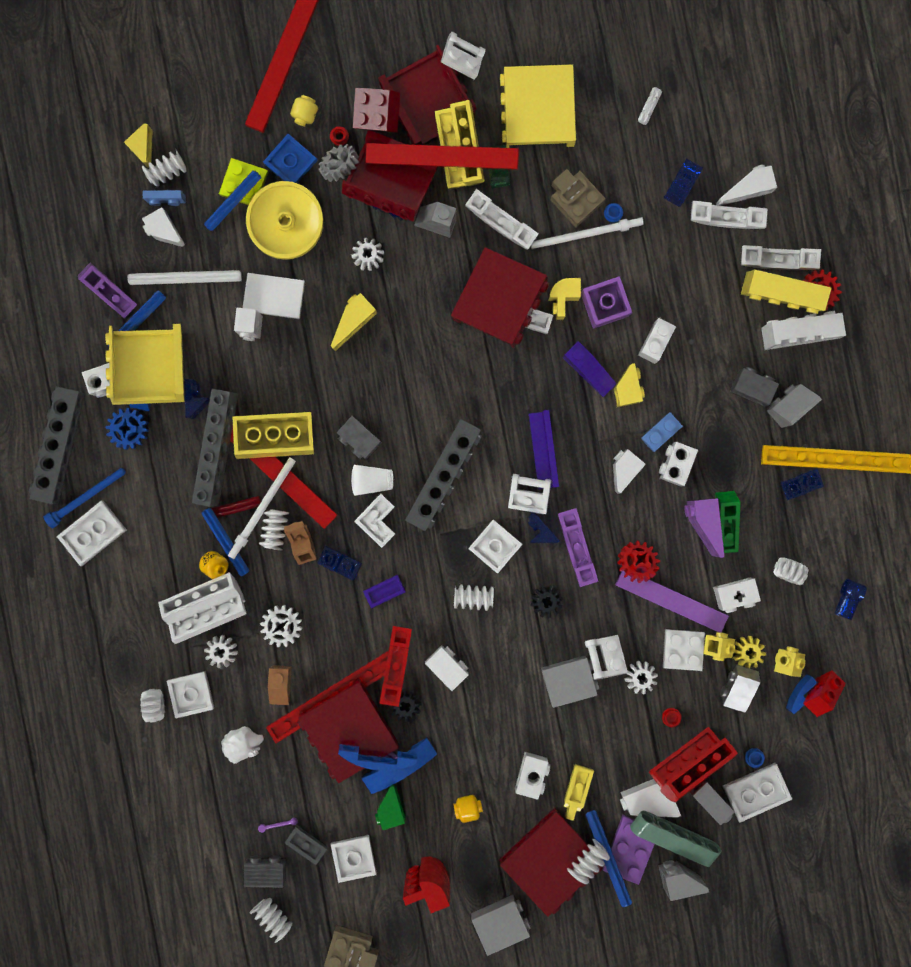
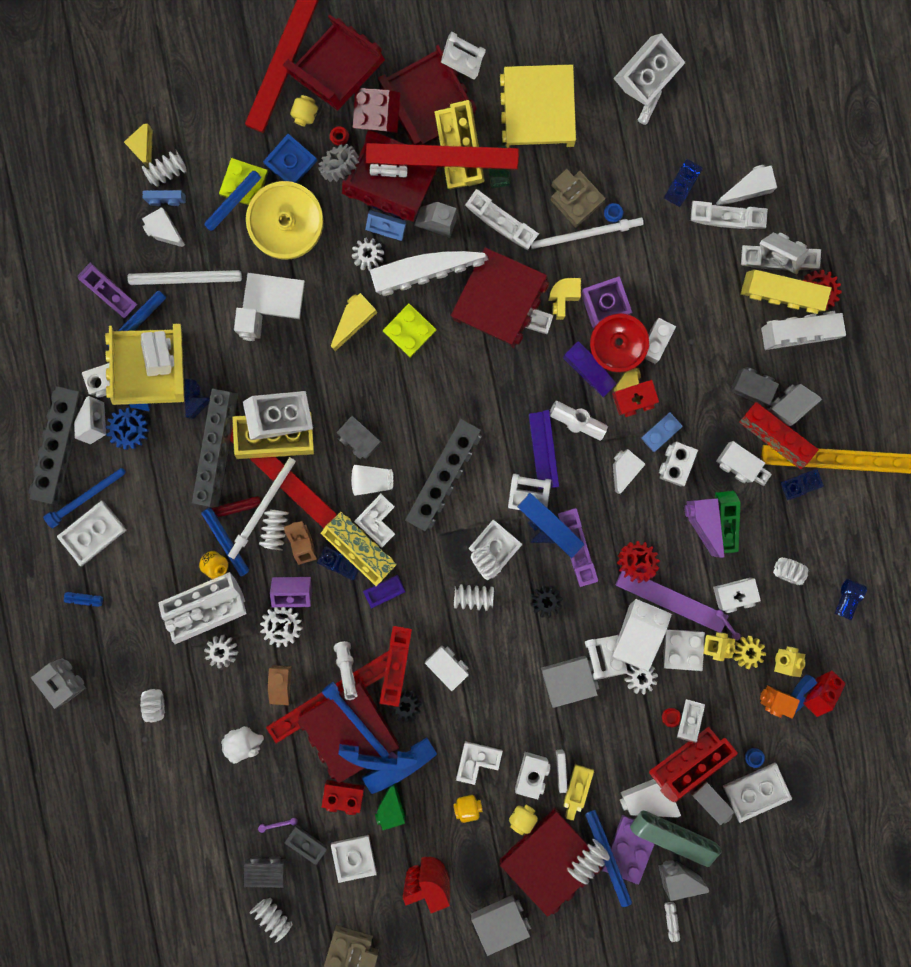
white plate [167,671,214,718] -> none
brick [720,664,761,713] -> none
none -> light grey piece [31,658,86,709]
none -> blue axle [64,592,103,607]
none -> white slope [74,396,106,444]
none -> white brick [141,331,174,376]
none -> white axle [165,608,203,632]
none -> white slope [243,391,313,440]
none -> medium lavender brick [270,577,312,607]
none -> dark red panel [283,15,385,111]
none -> light yellow brick [320,512,397,586]
none -> red brick [321,780,365,815]
none -> blue piece [322,682,389,759]
none -> white pin [334,641,358,700]
none -> medium blue plate [365,210,407,241]
none -> white axle [370,164,408,177]
none -> white slope [370,251,488,296]
none -> neon yellow plate [383,304,436,358]
none -> white plate [456,741,503,785]
none -> white gear [471,546,501,580]
none -> light yellow head [509,804,538,835]
none -> blue slope [517,493,585,558]
none -> white piece [549,401,608,441]
none -> white tile [556,749,567,793]
none -> red dish [590,313,649,372]
none -> red brick [612,380,659,417]
none -> white slope [612,599,672,672]
none -> white slope [614,33,685,105]
none -> white axle [665,902,680,942]
none -> white plate [677,699,705,743]
none -> white brick [716,441,772,486]
none -> medium lavender hinge [716,610,741,640]
none -> red brick [739,402,819,470]
none -> white slope [760,232,809,274]
none -> orange brick [760,685,800,719]

